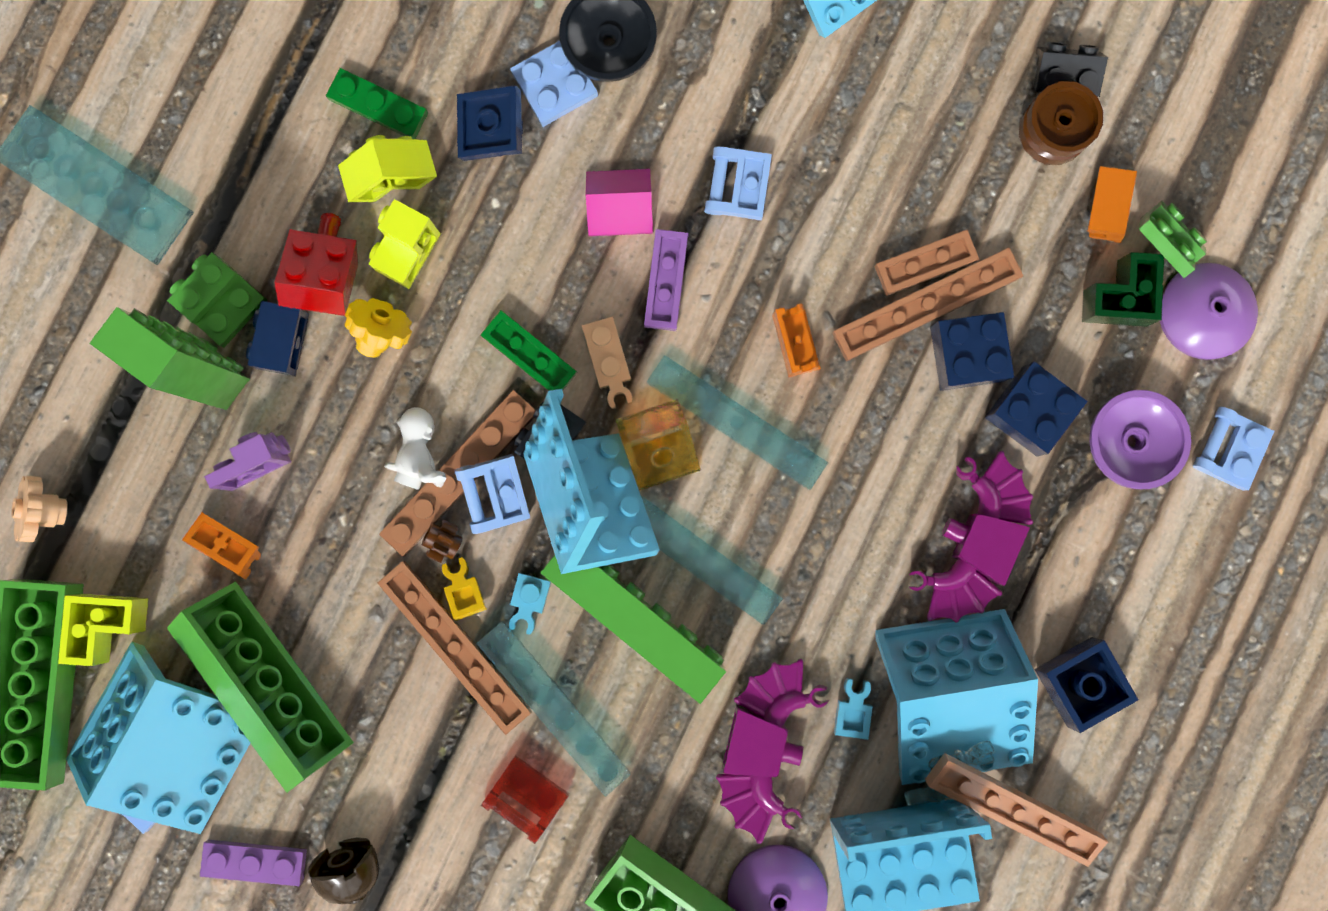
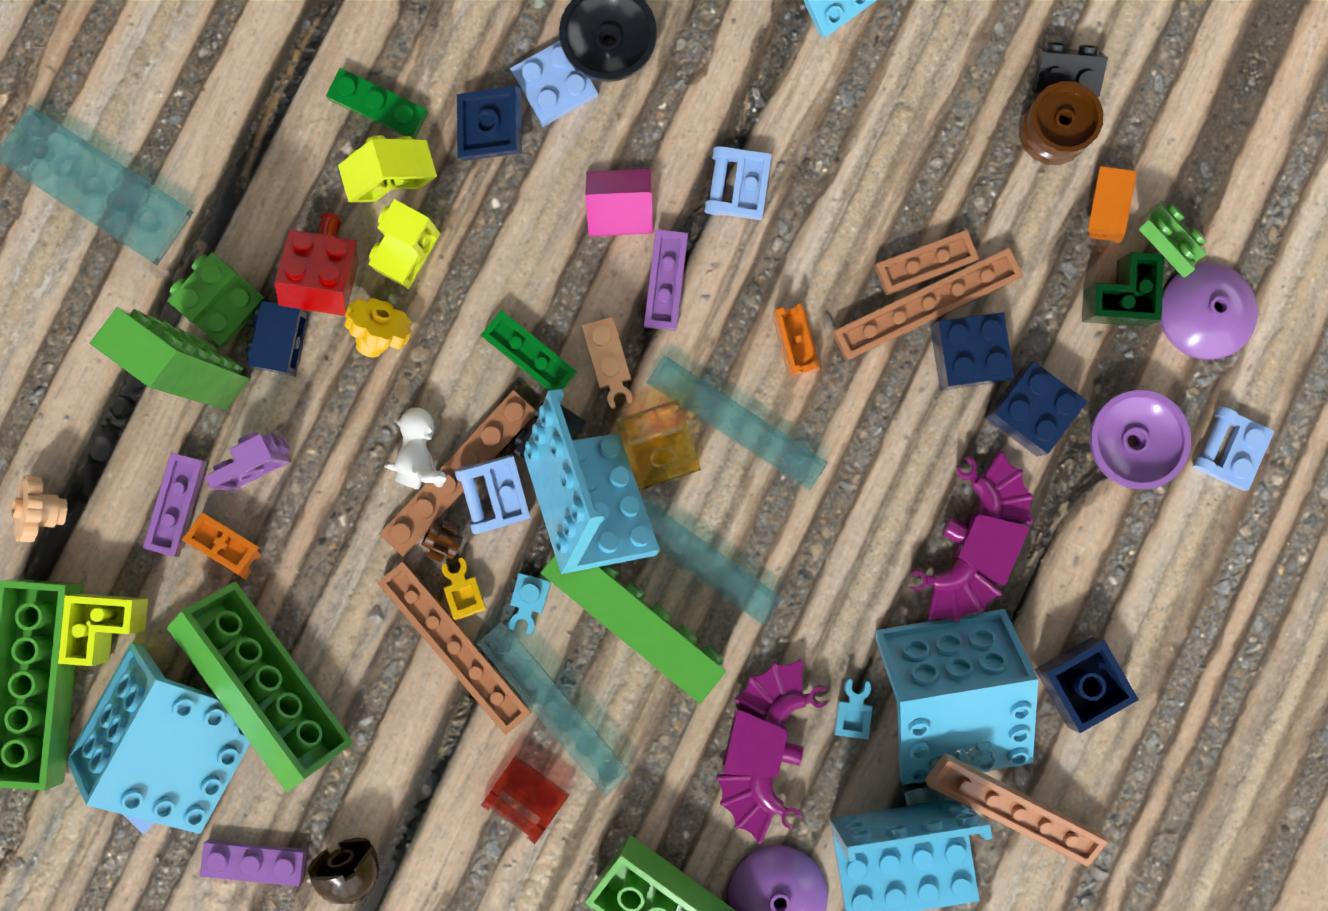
none -> medium lavender plate [143,453,207,557]

